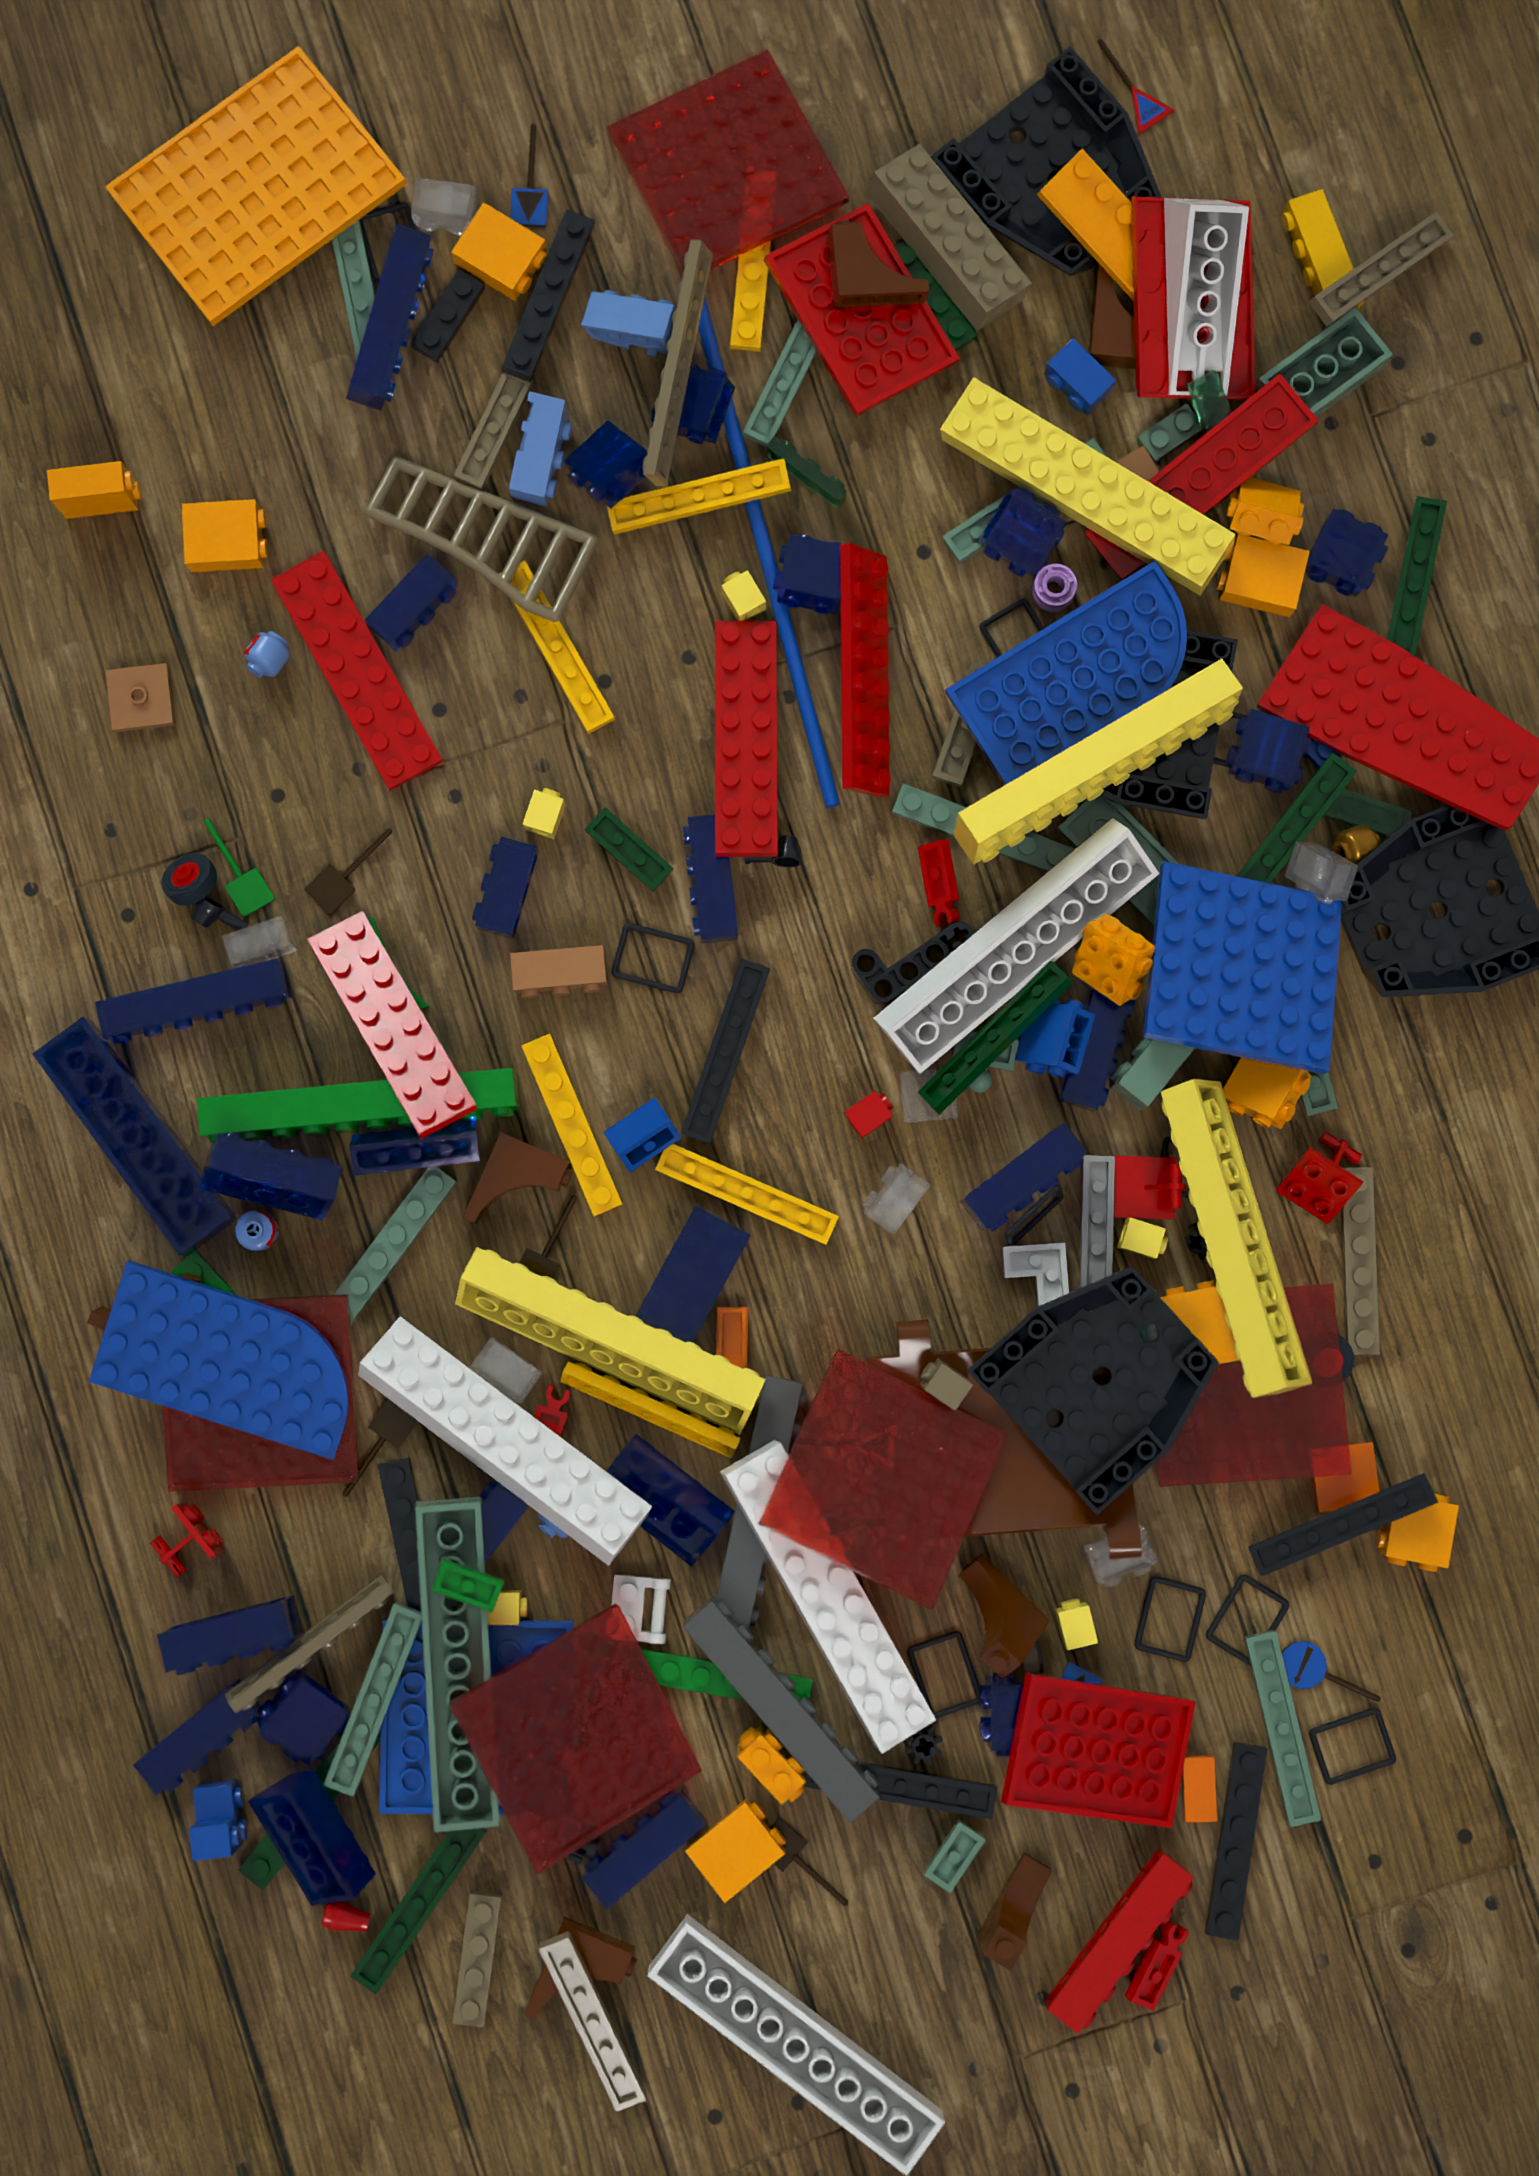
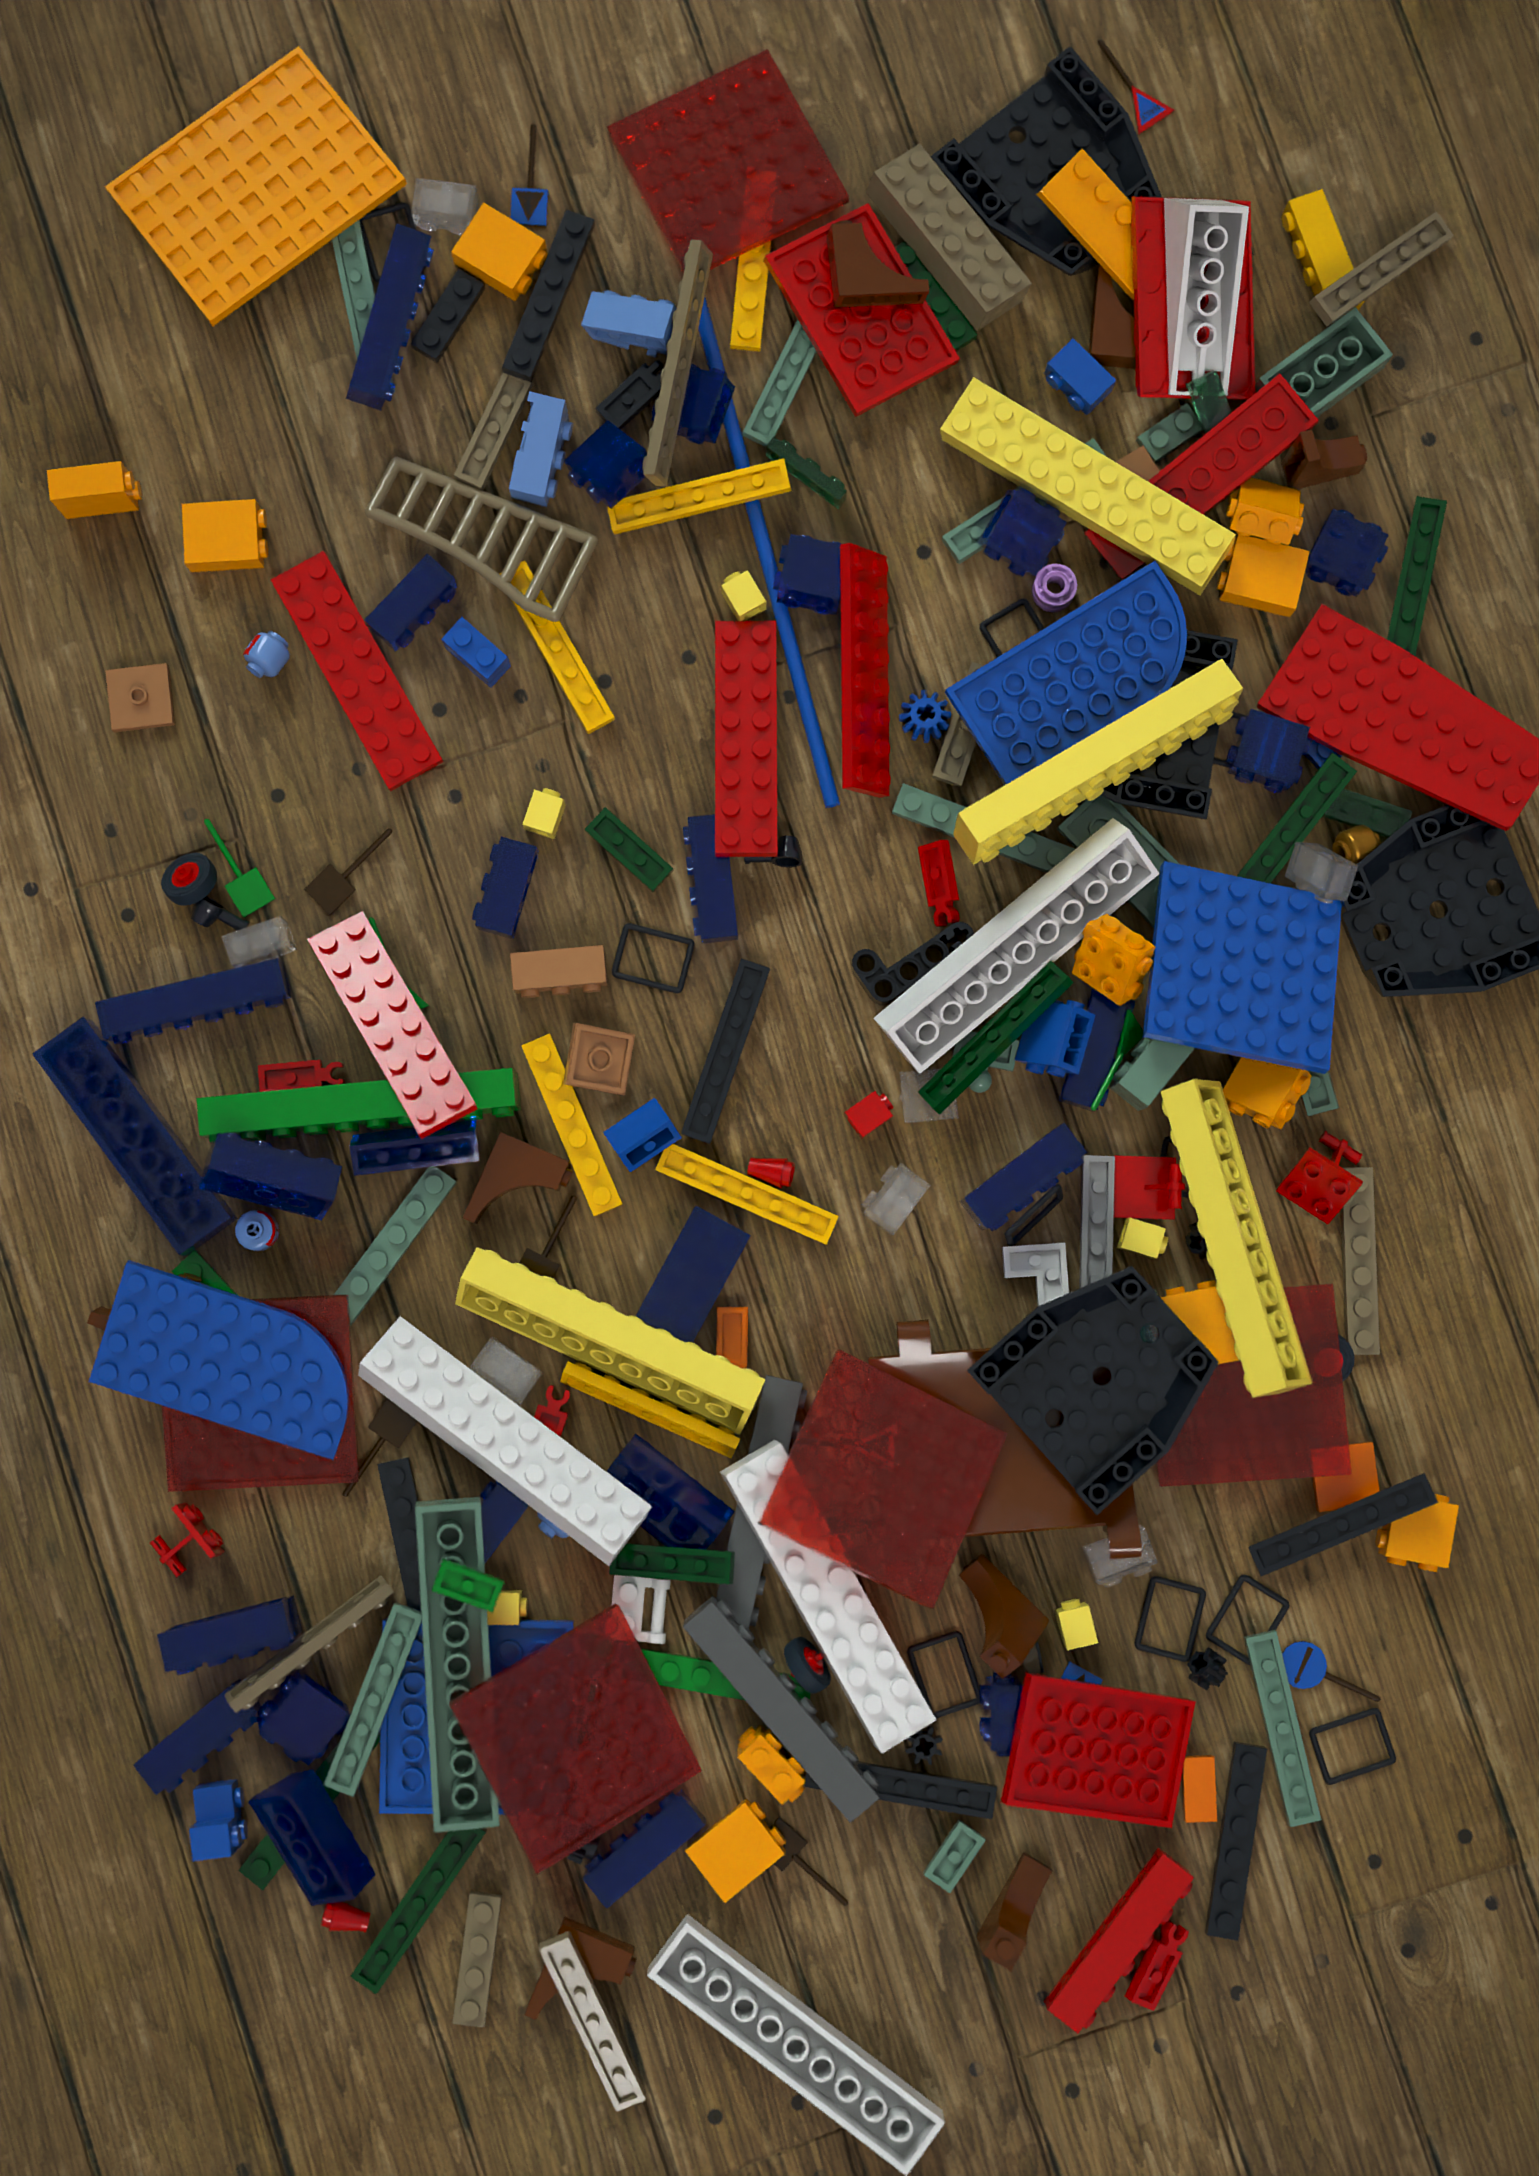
dark tan brick [920,1358,973,1410] -> none
none -> red plate [258,1059,345,1092]
none -> blue brick [441,617,511,688]
none -> medium nougat plate [563,1023,635,1096]
none -> black hinge [595,359,663,434]
none -> dark green plate [609,1543,735,1584]
none -> red cone [747,1157,795,1189]
none -> black wheel [784,1637,831,1694]
none -> blue gear [899,690,951,743]
none -> green piece [1091,1010,1143,1111]
none -> black gear [1187,1647,1228,1690]
none -> reddish brown arch [1281,429,1367,490]

